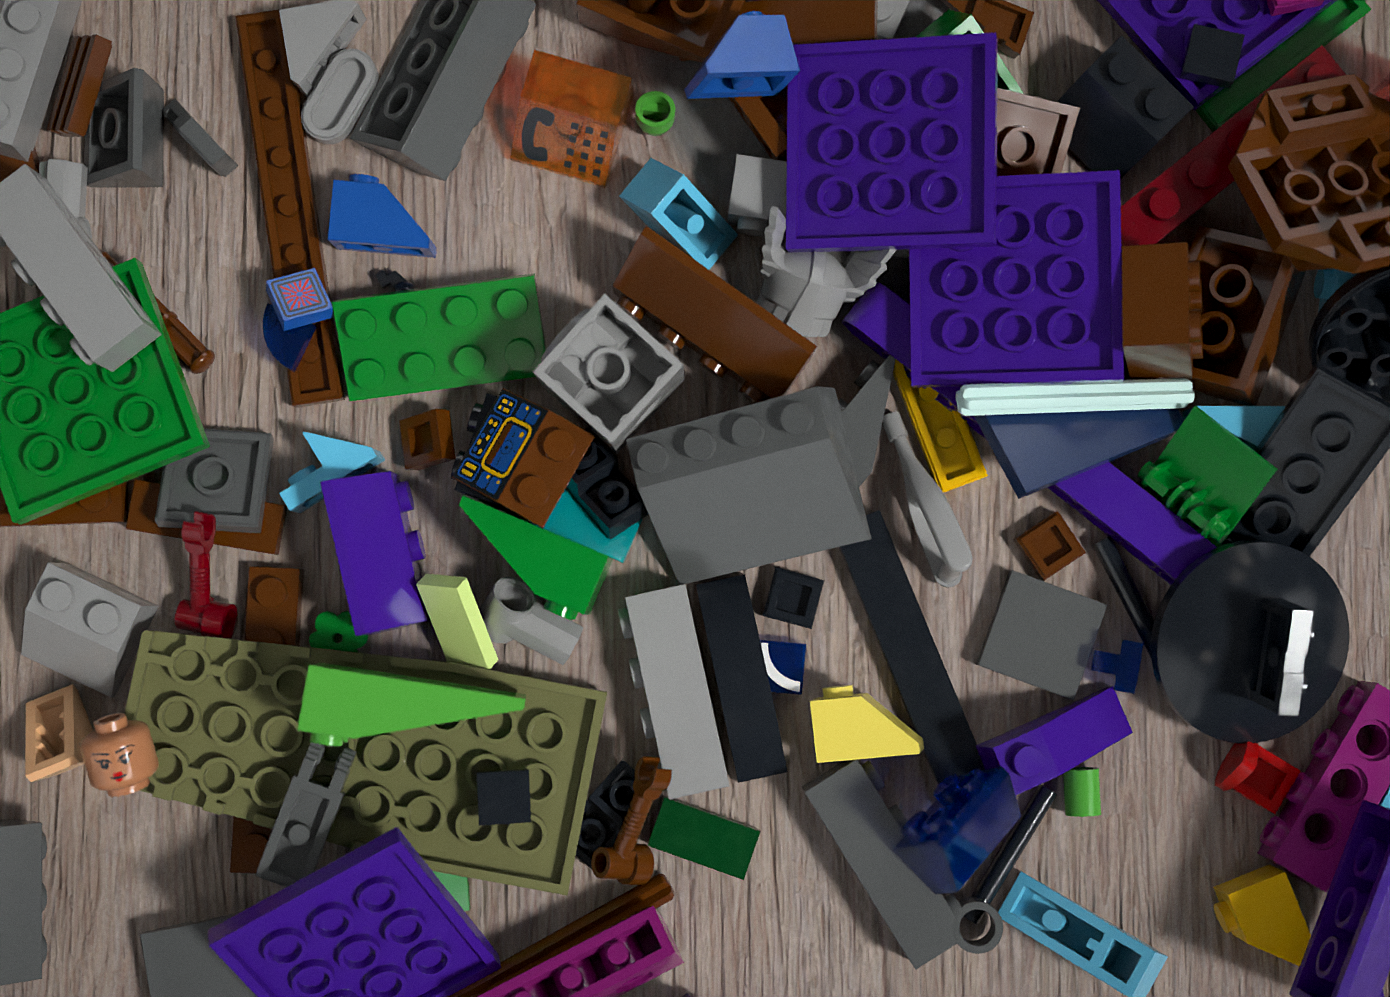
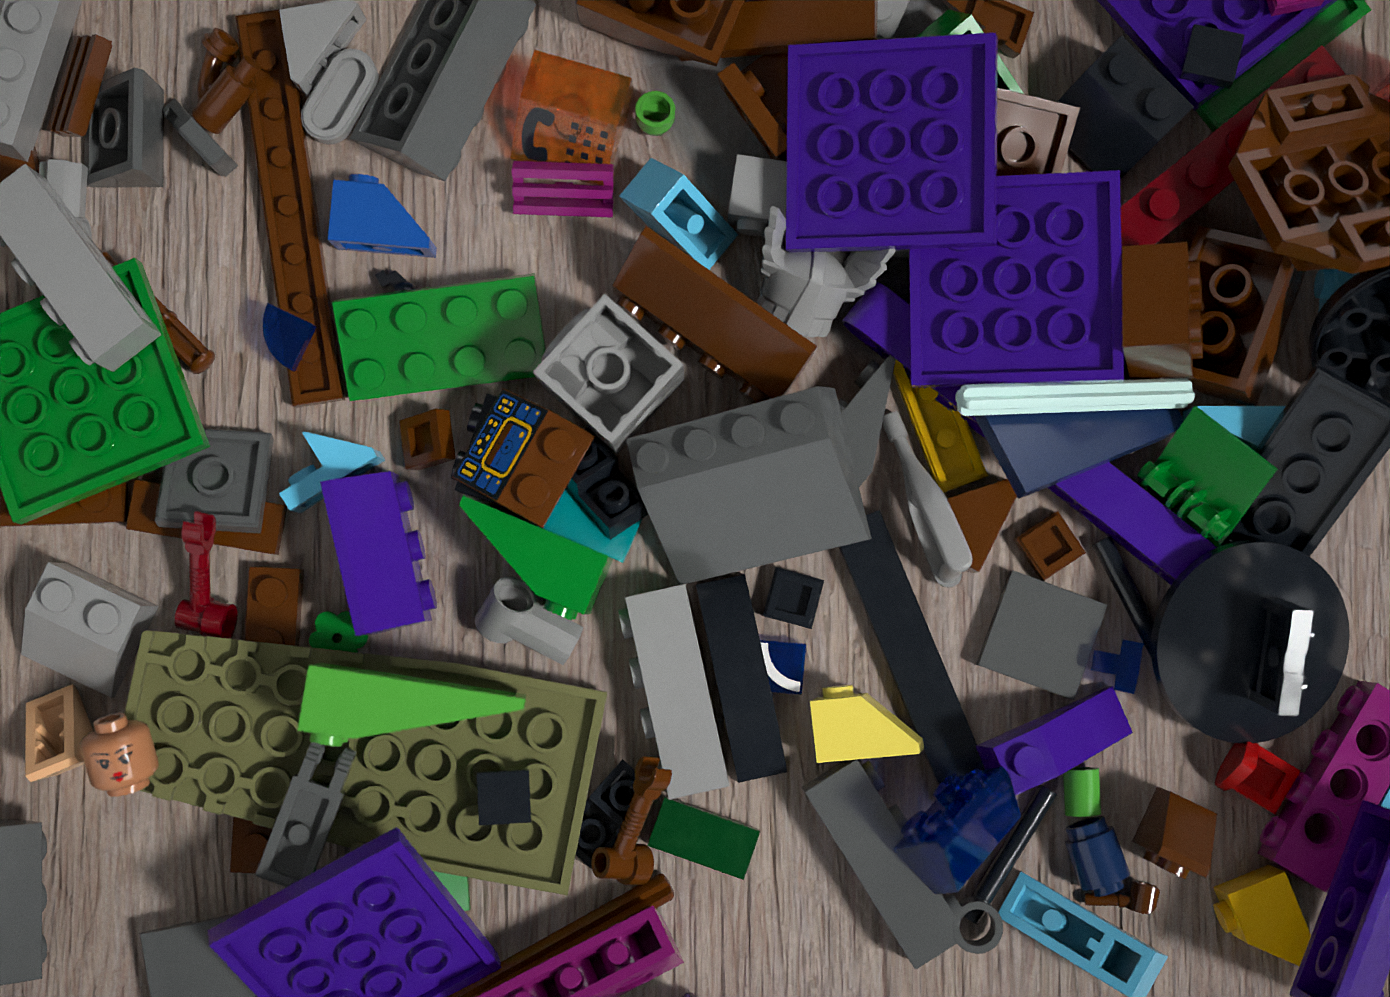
blue tile [266,268,333,331] -> none
yellowish green tile [416,574,498,670] -> none
blue slope [684,11,800,99] -> none
none -> reddish brown plant [192,28,261,134]
none -> magenta tile [512,161,614,218]
none -> reddish brown slope [947,479,1017,573]
none -> dark blue brick [1065,816,1130,897]
none -> reddish brown hand [1085,880,1160,914]
none -> reddish brown slope [1132,786,1217,879]

